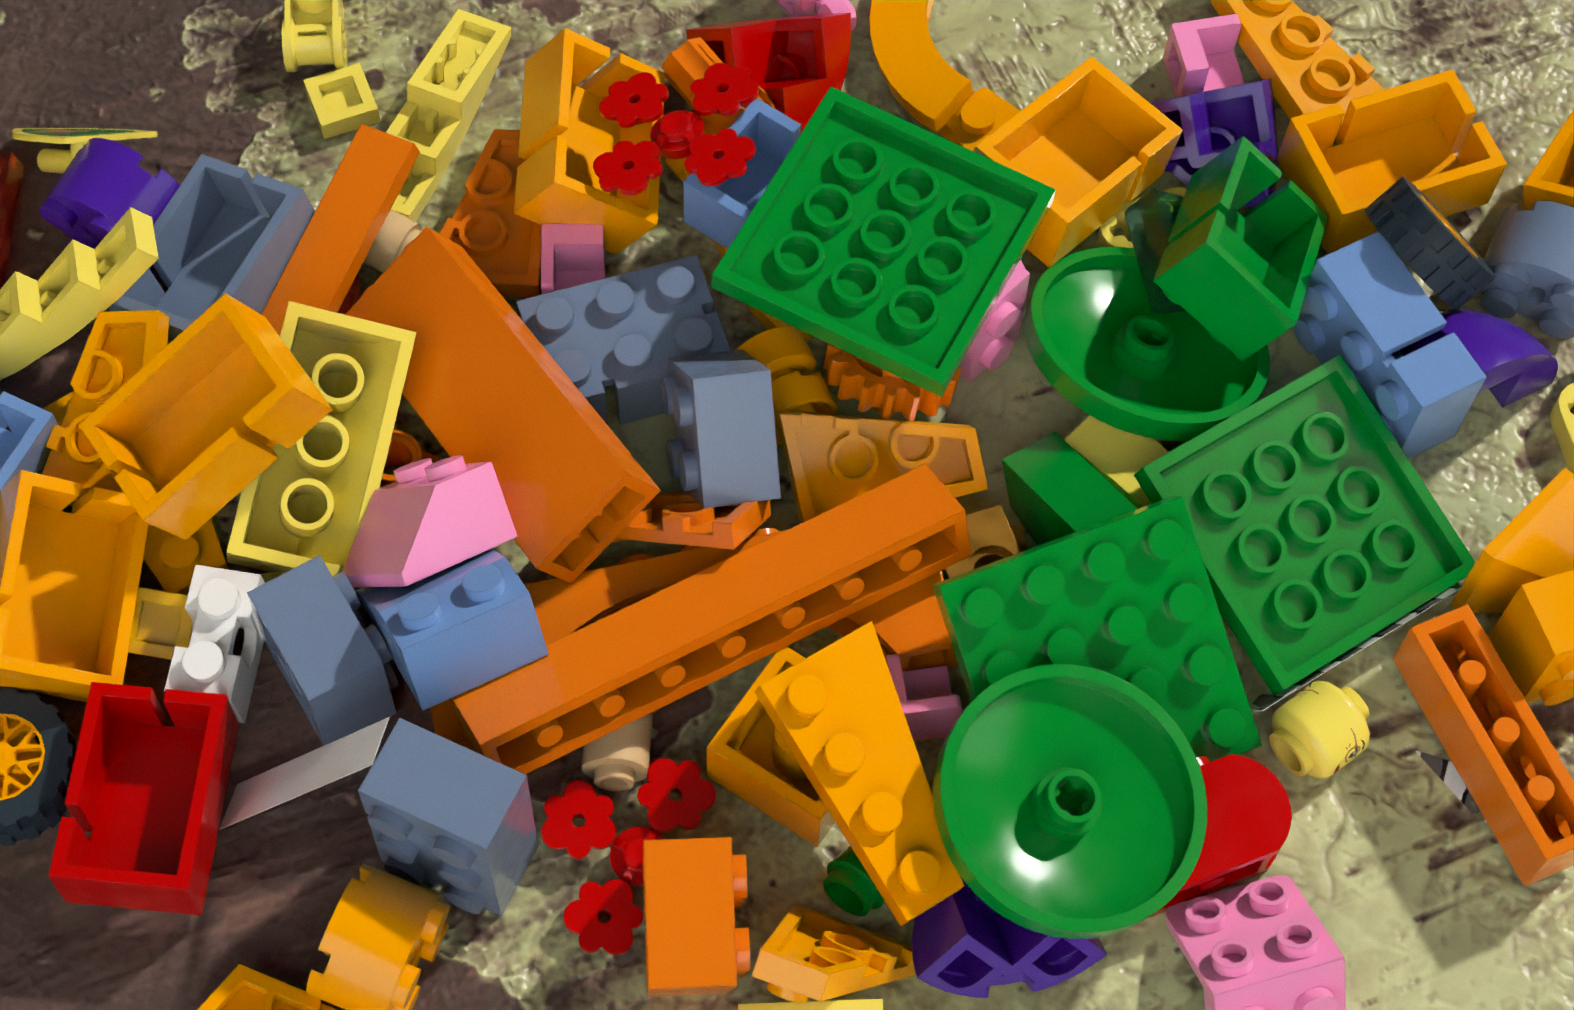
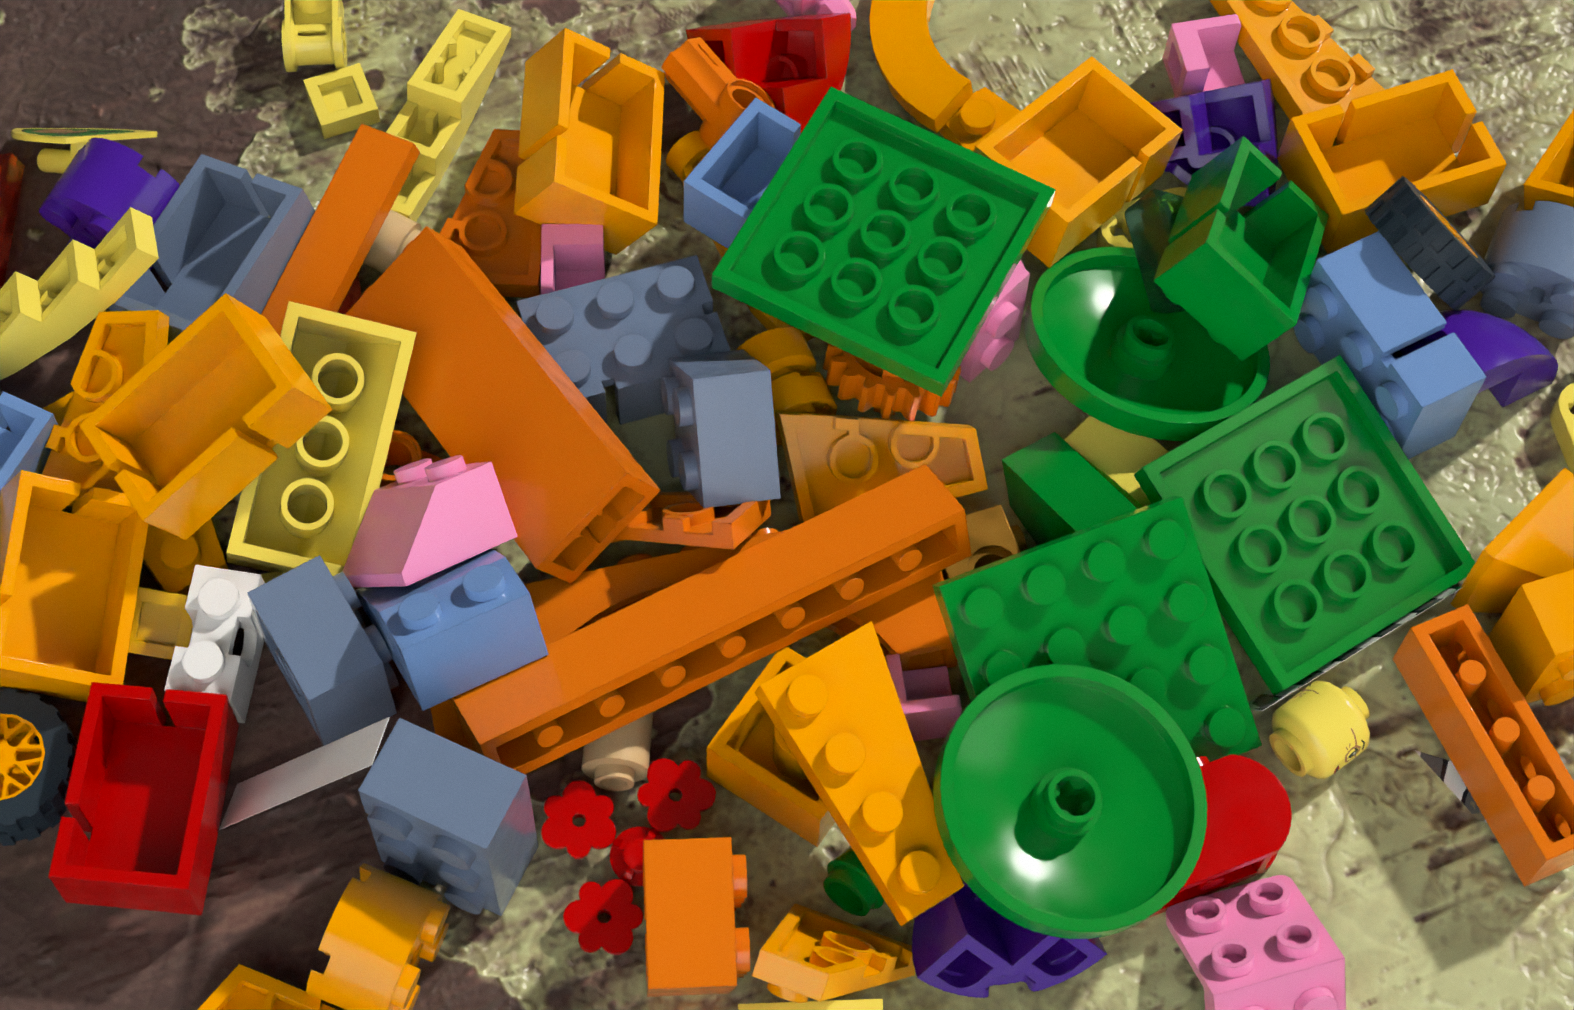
red plant [593,63,759,196] -> none

